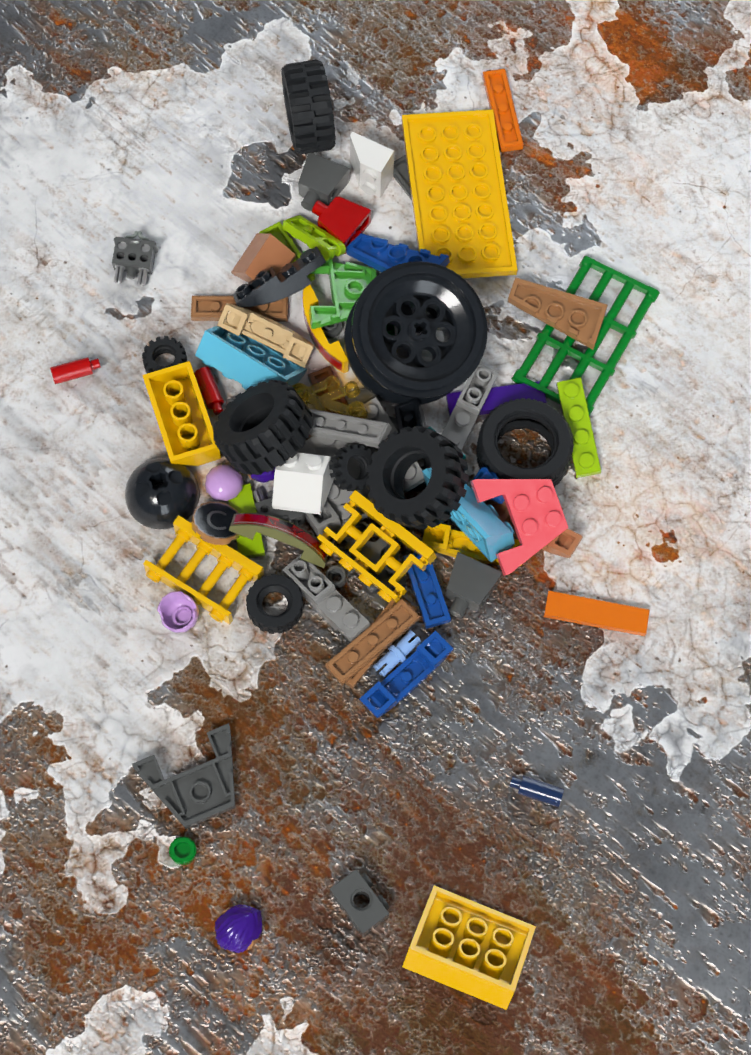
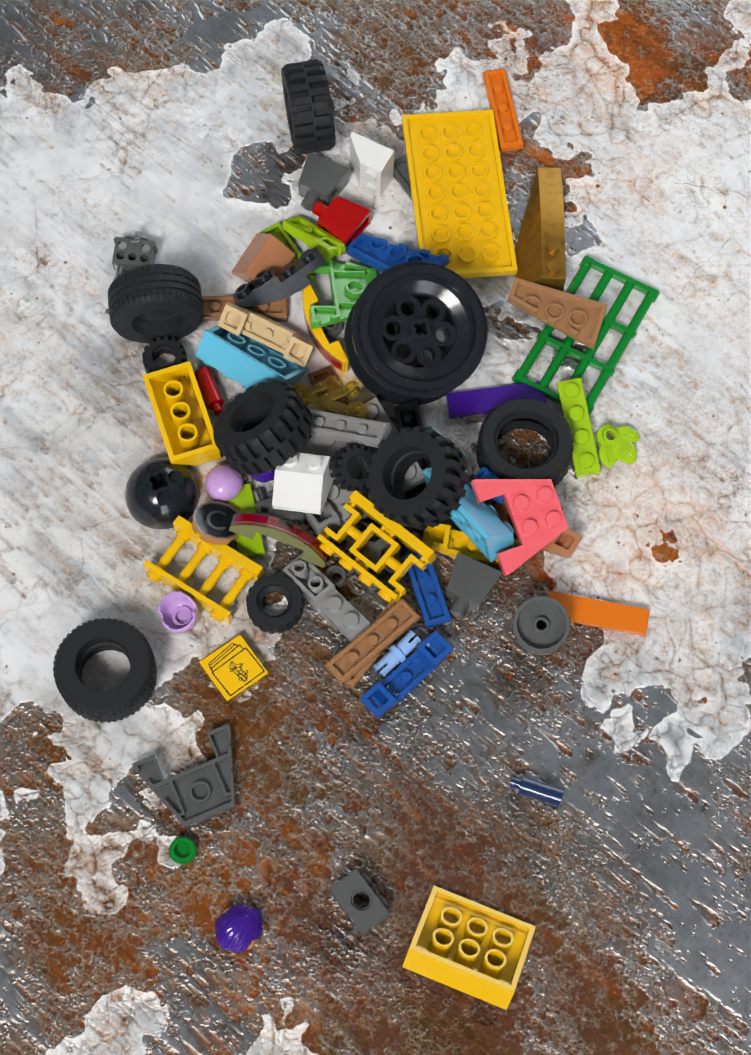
red cylinder [50,357,101,384] -> none
light grey slope [441,364,499,451] -> none
none -> black tyre [53,618,157,723]
none -> black tyre [108,264,204,343]
none -> yellow tile [198,633,270,705]
none -> dark grey wheel [512,596,570,656]
none -> pearl gold wedge [515,167,566,291]
none -> lime plate [596,424,640,468]

